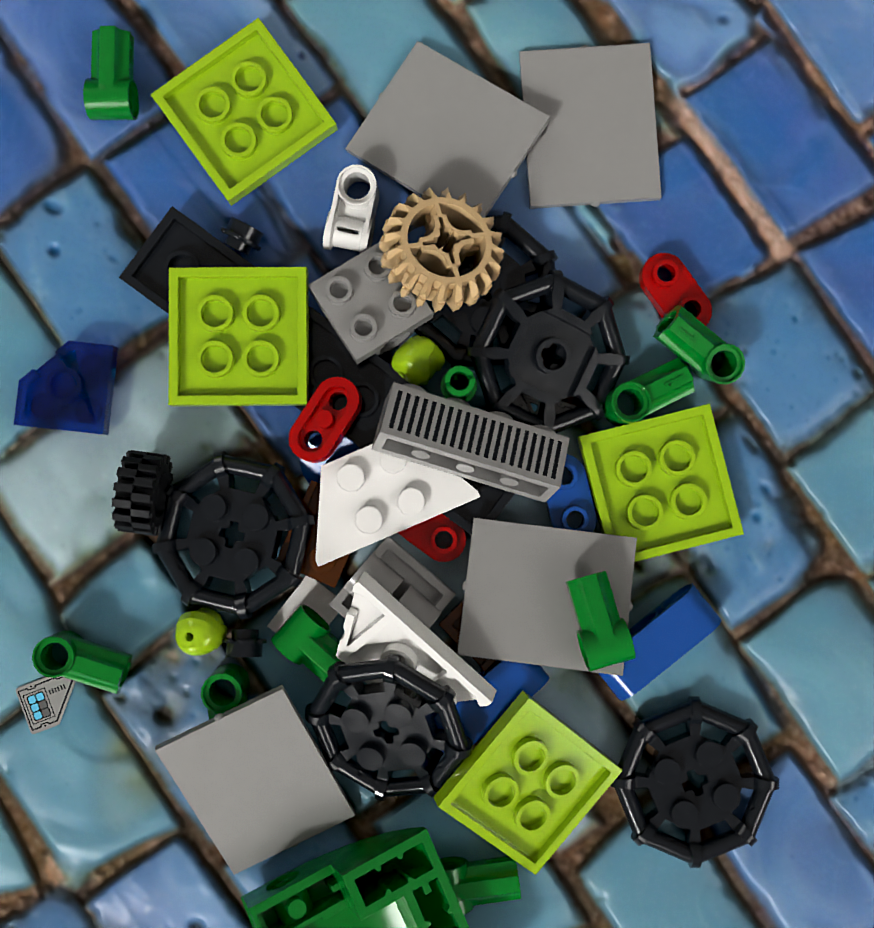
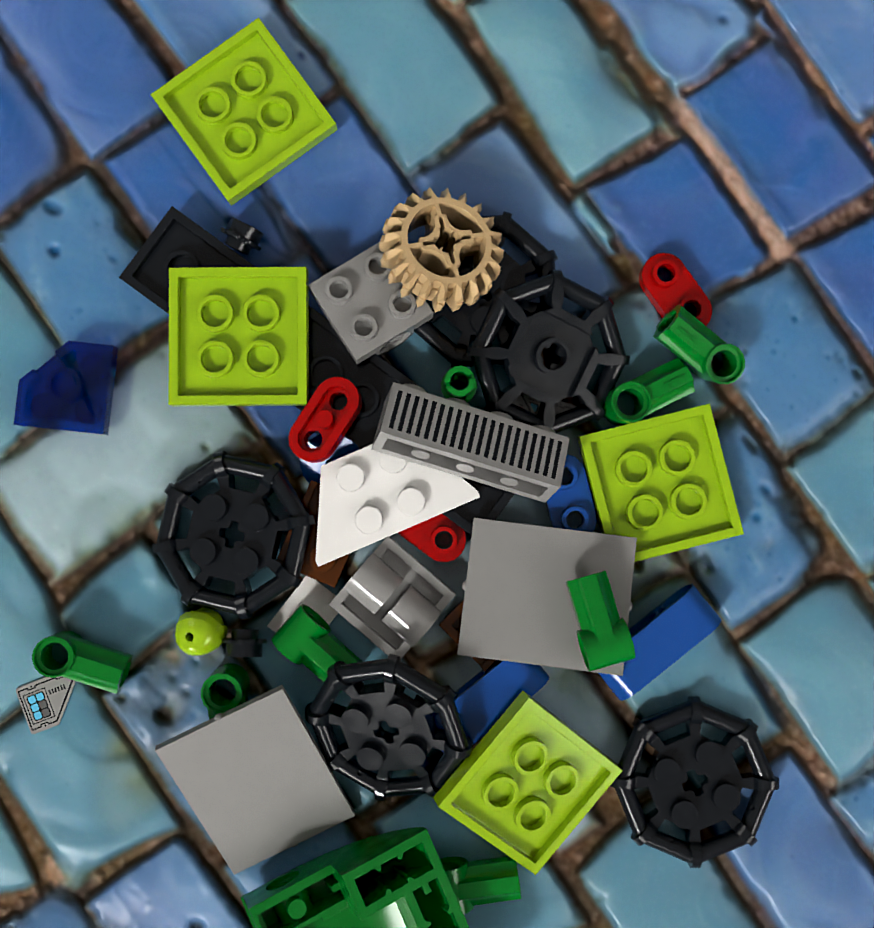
green piece [83,26,139,120] -> none
black tyre [112,450,173,536] -> none
white piece [323,165,379,254] -> none
white wing [336,571,497,707] -> none
light grey piece [345,41,550,218] -> none
lime piece [391,335,445,386] -> none
light grey piece [519,43,662,209] -> none

